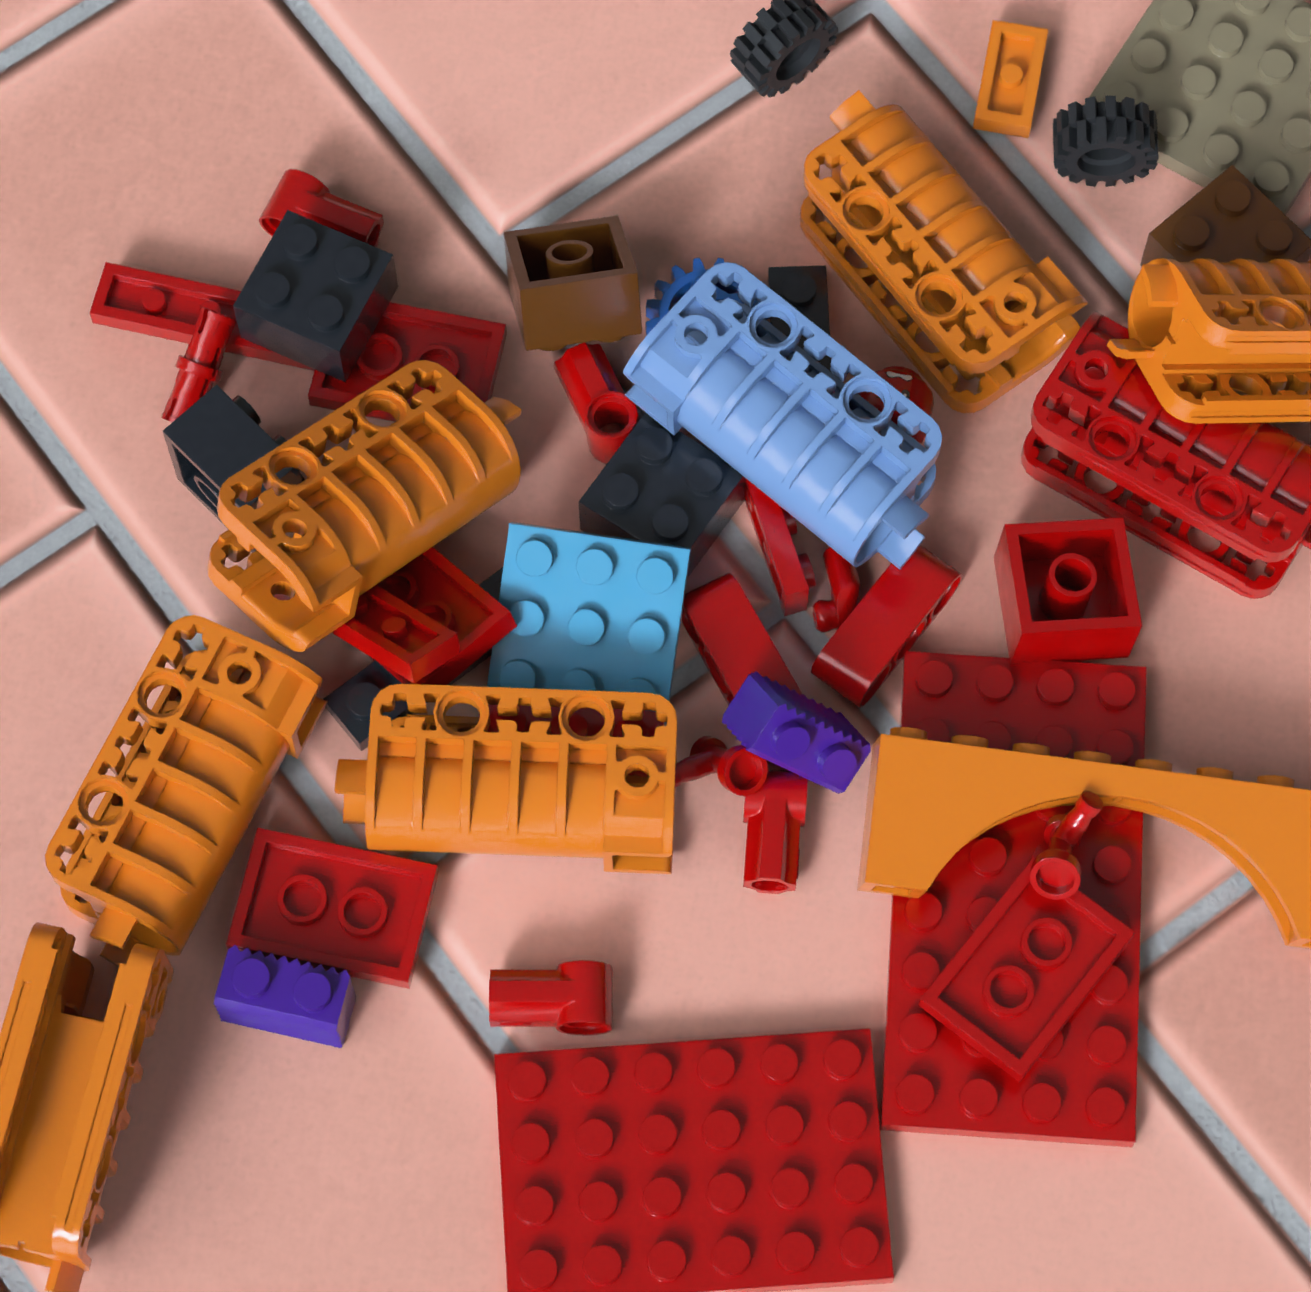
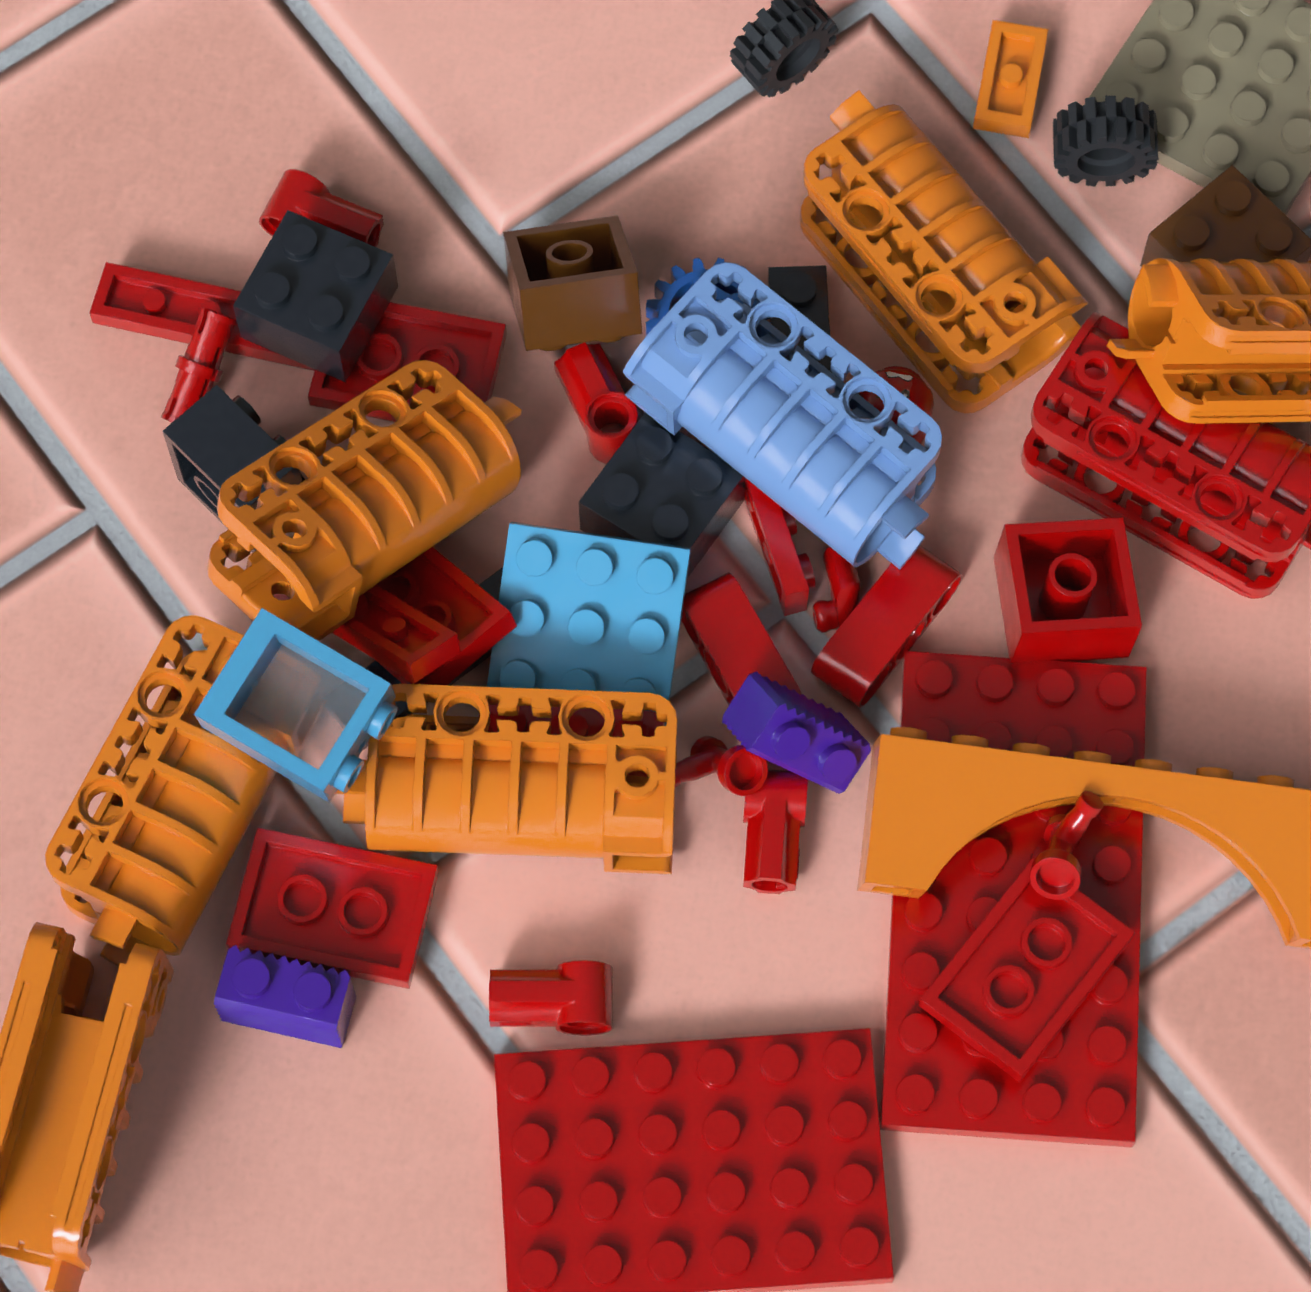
none -> dark azure window [194,608,398,803]

